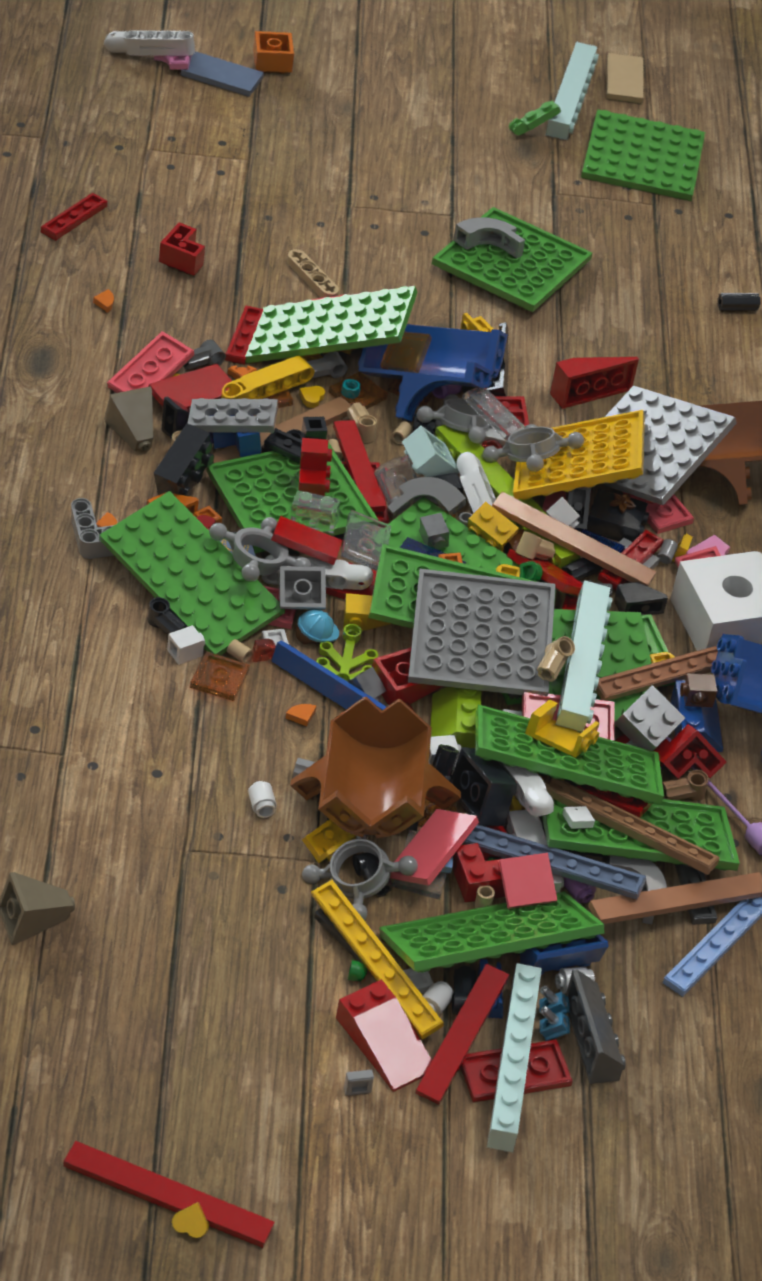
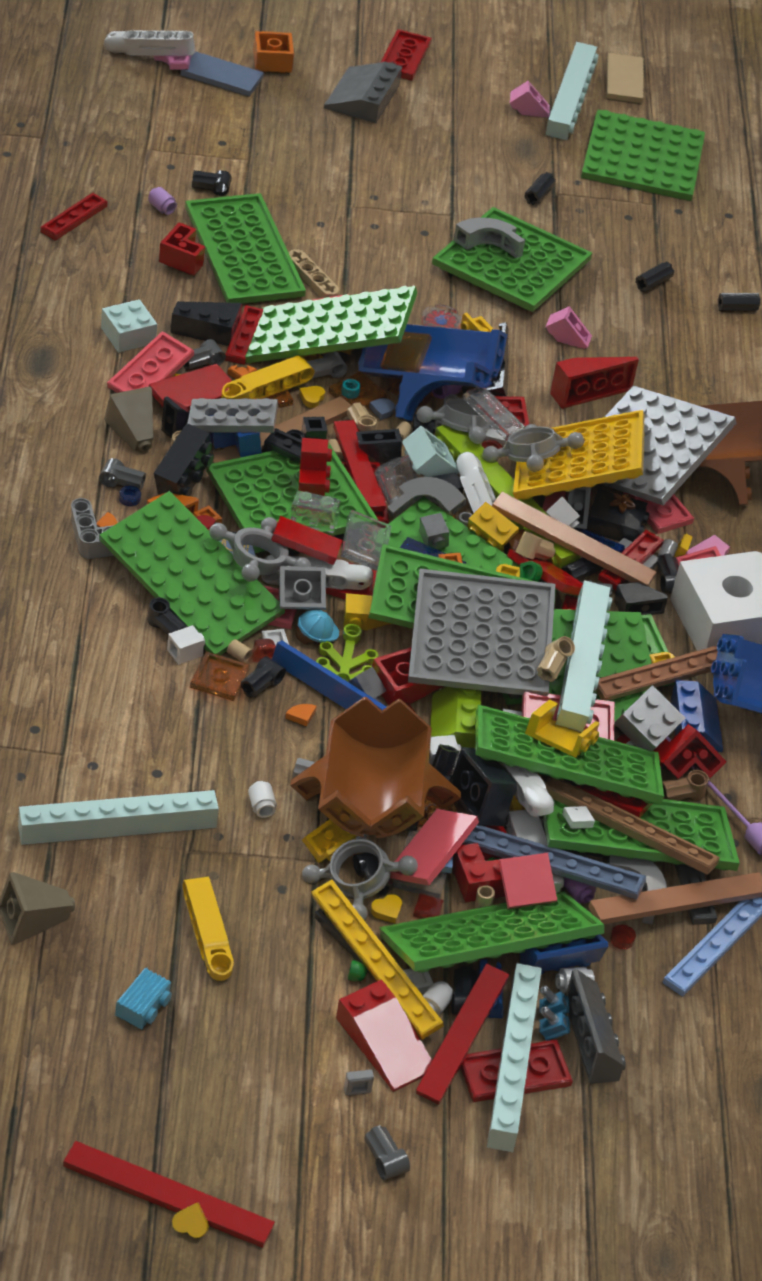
orange tile [93,289,114,313] -> none
bright green hinge [508,101,561,136] -> none
reddish brown brick [680,673,717,708] -> none
none -> light aqua brick [18,790,219,845]
none -> dark grey piece [99,458,146,491]
none -> light aqua brick [101,299,157,353]
none -> medium azure brick [115,968,172,1030]
none -> clear blue tile [119,486,141,506]
none -> lavender brick [148,187,177,215]
none -> black wedge [170,301,242,346]
none -> yellow piece [183,877,234,981]
none -> bright green plate [185,193,306,304]
none -> black piece [192,170,232,196]
none -> black piece [240,656,286,698]
none -> dark grey slope [324,62,402,123]
none -> black slope [356,429,402,464]
none -> dark grey piece [364,1125,410,1180]
none -> sand blue tile [369,398,395,420]
none -> yellow tile [370,894,402,924]
none -> red tile [381,29,432,81]
none -> clear red tile [413,893,444,919]
none -> clear tile [421,304,462,329]
none -> bright pink slope [510,81,550,118]
none -> black axle [524,172,556,206]
none -> bright pink slope [546,306,592,349]
none -> clear red tile [610,924,636,949]
none -> black axle [635,261,674,292]
none -> black piece [656,554,679,593]

